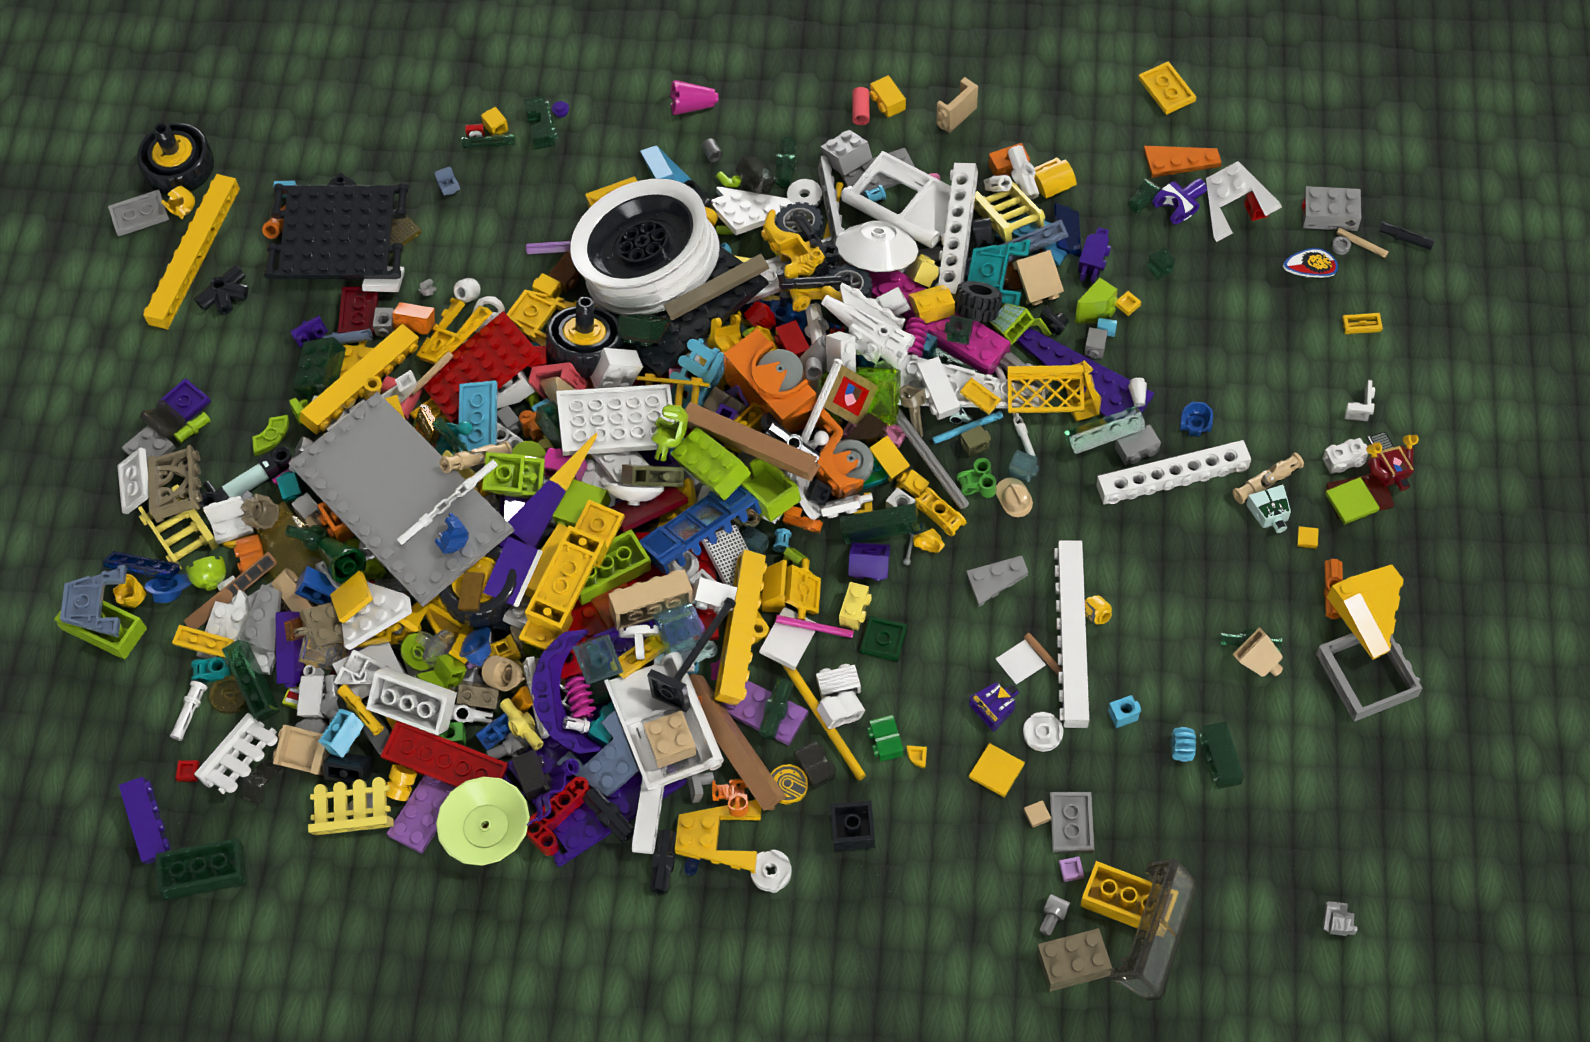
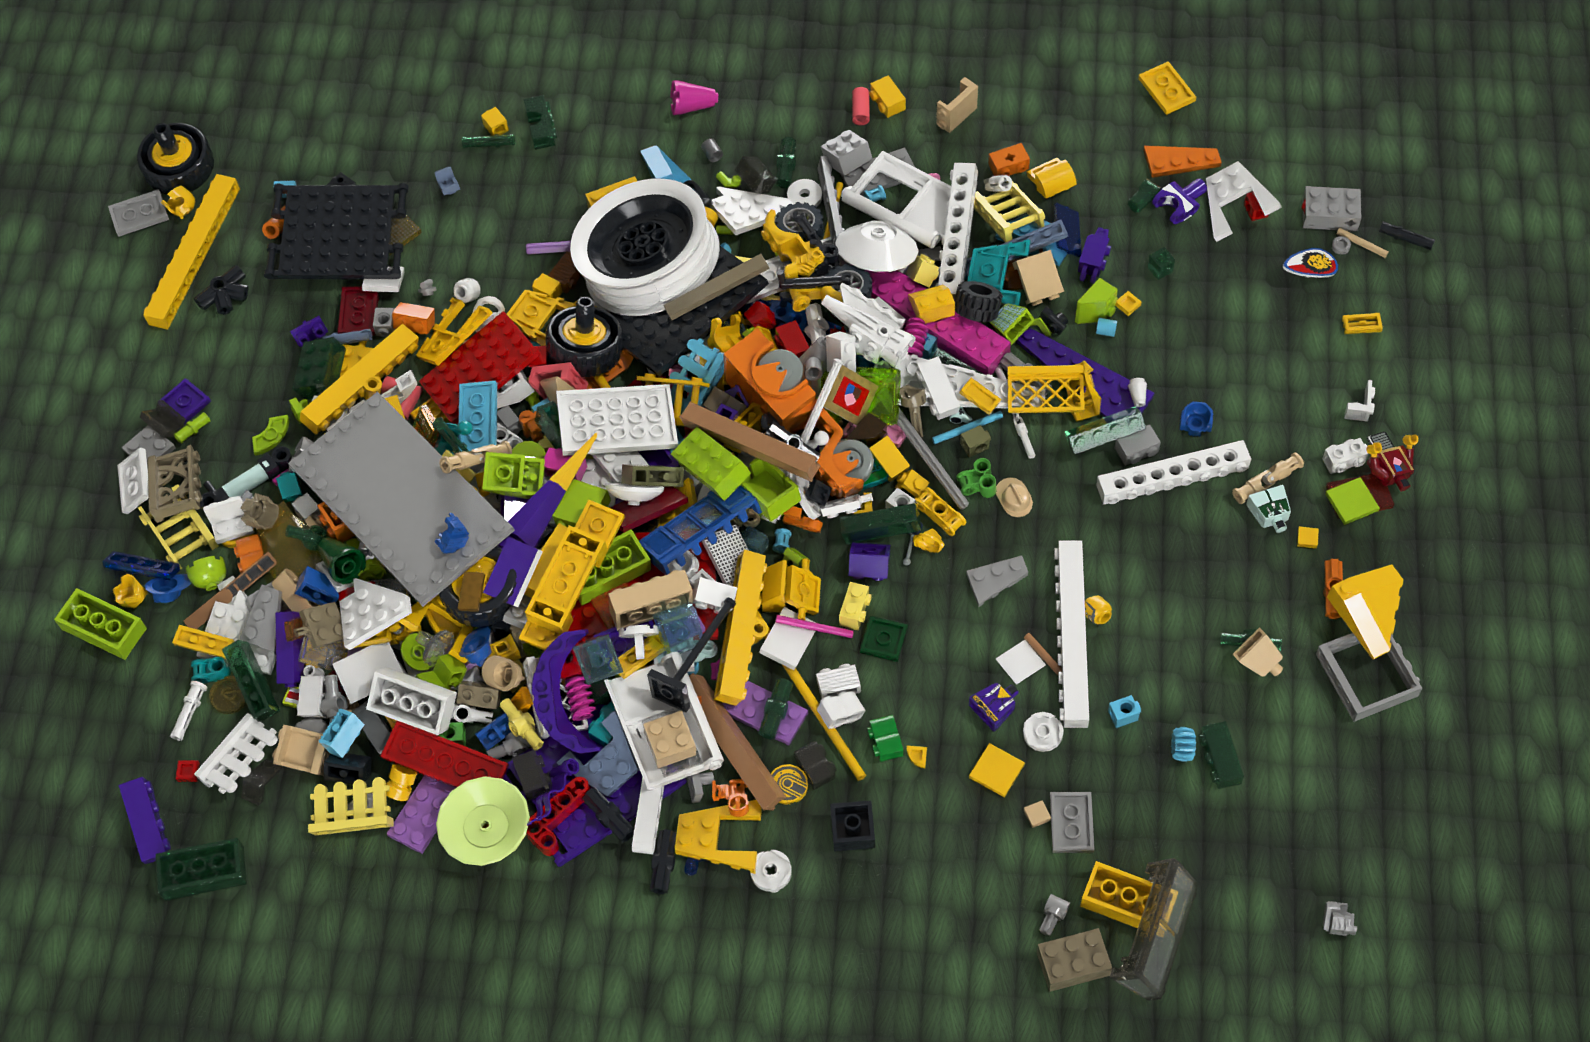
sand blue wing [60,565,127,637] -> none
yellow tile [330,571,373,624] -> none
white slope [334,649,390,685] -> none
yellow pin [337,684,384,736] -> none
white piece [397,460,498,545] -> none
tan bar [412,351,454,395] -> none
red tile [465,124,485,141] -> none
dark purple plate [552,101,569,118] -> none
white pin [563,716,590,734] -> none
white brick [590,348,643,389] -> none
clear green slope [618,313,671,346] -> none
lime piece [651,404,688,461] -> none
white brick [877,287,911,317] -> none
clear green brick [944,315,973,345] -> none
black piece [972,217,993,248] -> none
white piece [1008,145,1039,200] -> none
clear light blue brick [1009,450,1040,482] -> none
lavender tile [1059,857,1084,882] -> none
light grey brick [1084,327,1108,359] -> none

